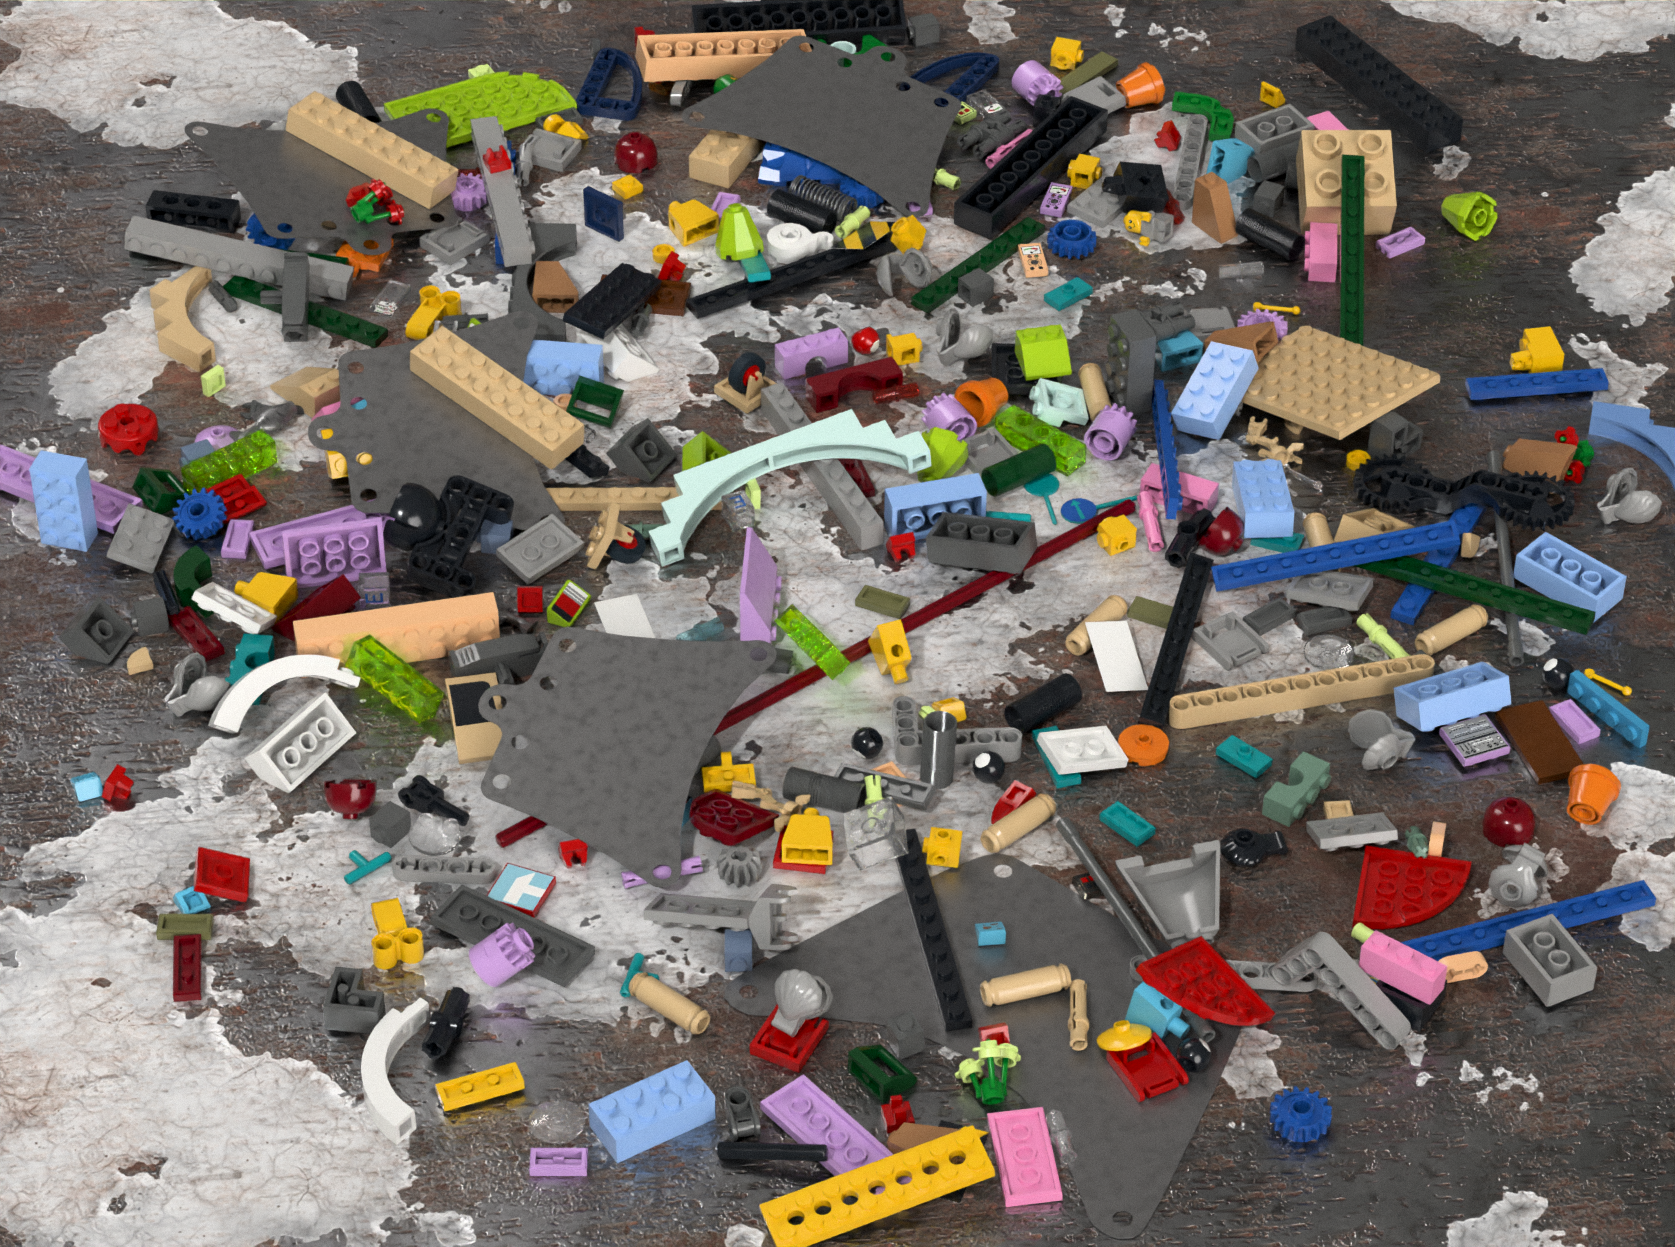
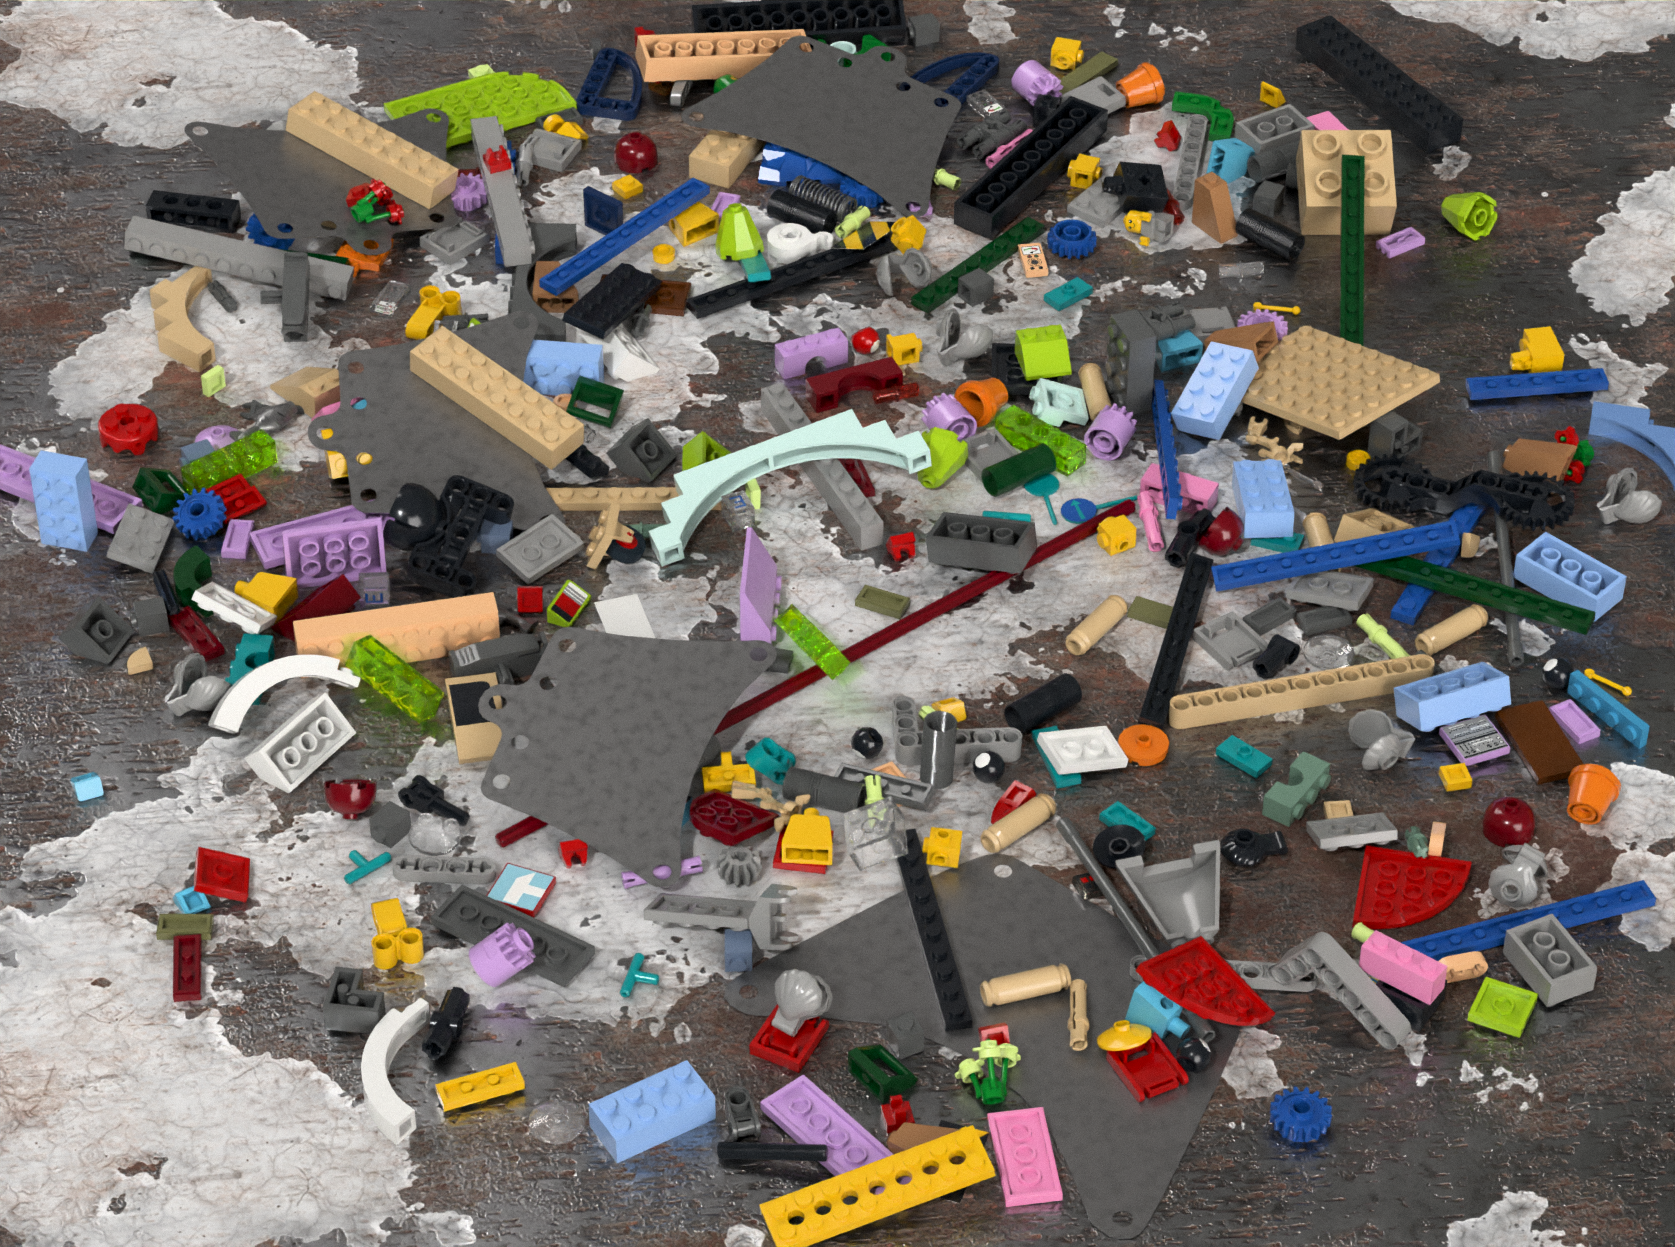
red tile [101,764,134,802] -> none
dark green plate [223,275,388,348] -> none
black piece [336,81,382,123] -> none
lavender tile [529,1148,588,1176] -> none
tan axle [629,972,710,1034] -> none
red tile [658,251,686,281] -> none
clear light blue axle [676,617,724,641] -> none
plate [714,352,777,414] -> none
yellow torso [868,619,911,684] -> none
light blue brick [884,473,987,540] -> none
yellowish green tile [954,101,977,125] -> none
medium azure slope [975,922,1006,946] -> none
lavender tile [1040,182,1073,218] -> none
clear axle [1045,1110,1078,1164] -> none
white sticker [1085,621,1148,692] -> none
bright pink brick [1304,222,1337,282] -> none
none -> blue plate [539,178,710,296]
none -> teal piece [745,737,796,785]
none -> black dish [1093,825,1146,869]
none -> black piece [1253,634,1300,679]
none -> yellow plate [1439,763,1473,792]
none -> lime plate [1467,977,1538,1038]

